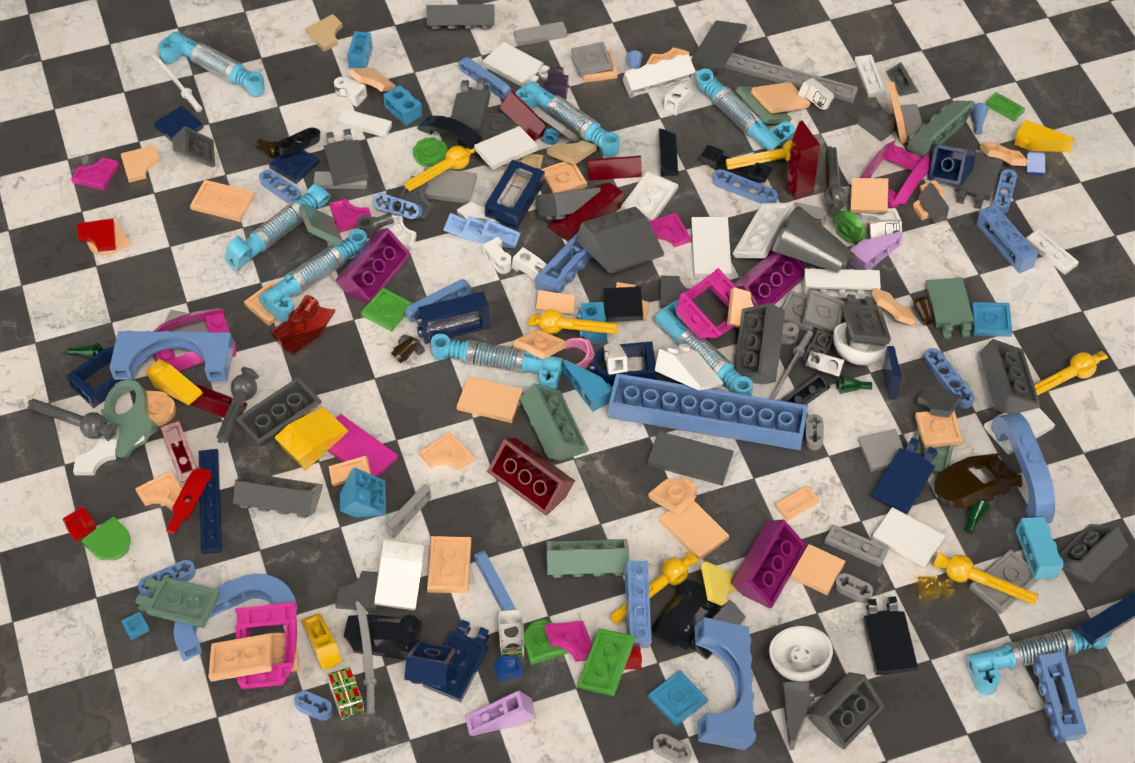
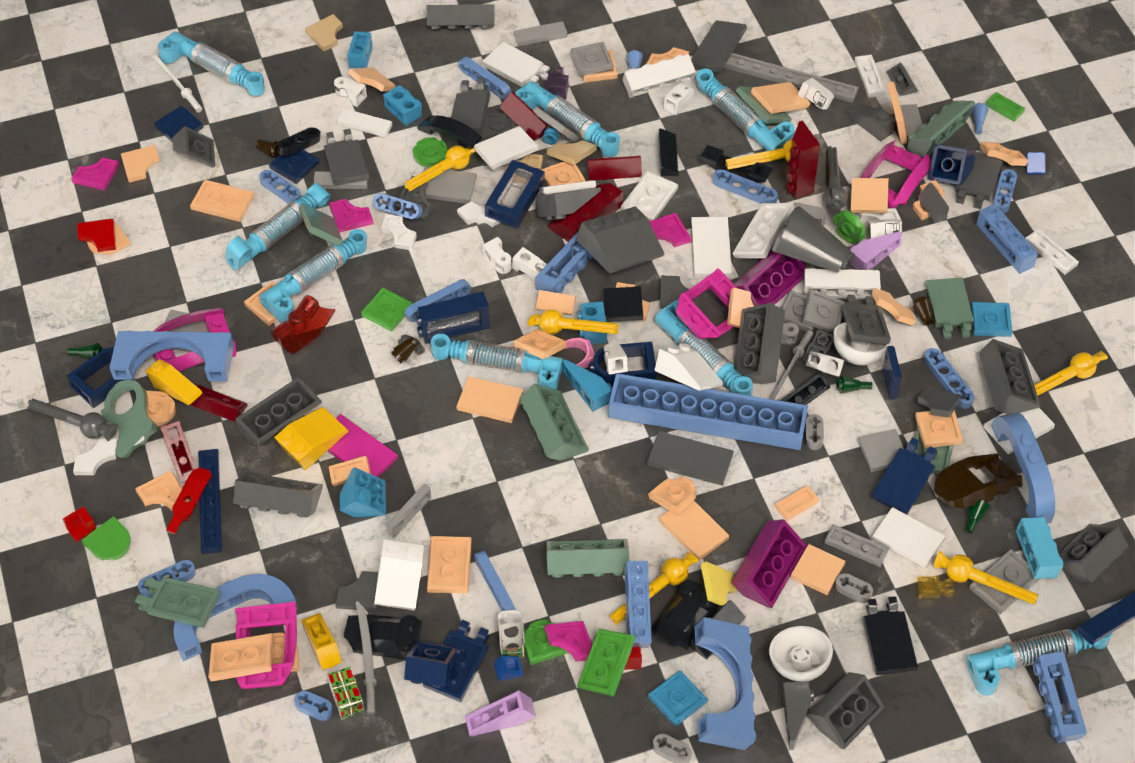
dark azure plate [121,612,150,640] -> none
dark grey piece [216,366,259,443] -> none
magenta slope [335,228,411,304] -> none
dark grey pin [357,212,394,239] -> none
light nougat tile [419,432,474,471] -> none
light blue slope [443,213,521,249] -> none
dark red slope [487,438,575,515] -> none
yellow slope [1014,119,1075,152] -> none
none -> white tile [539,180,596,194]

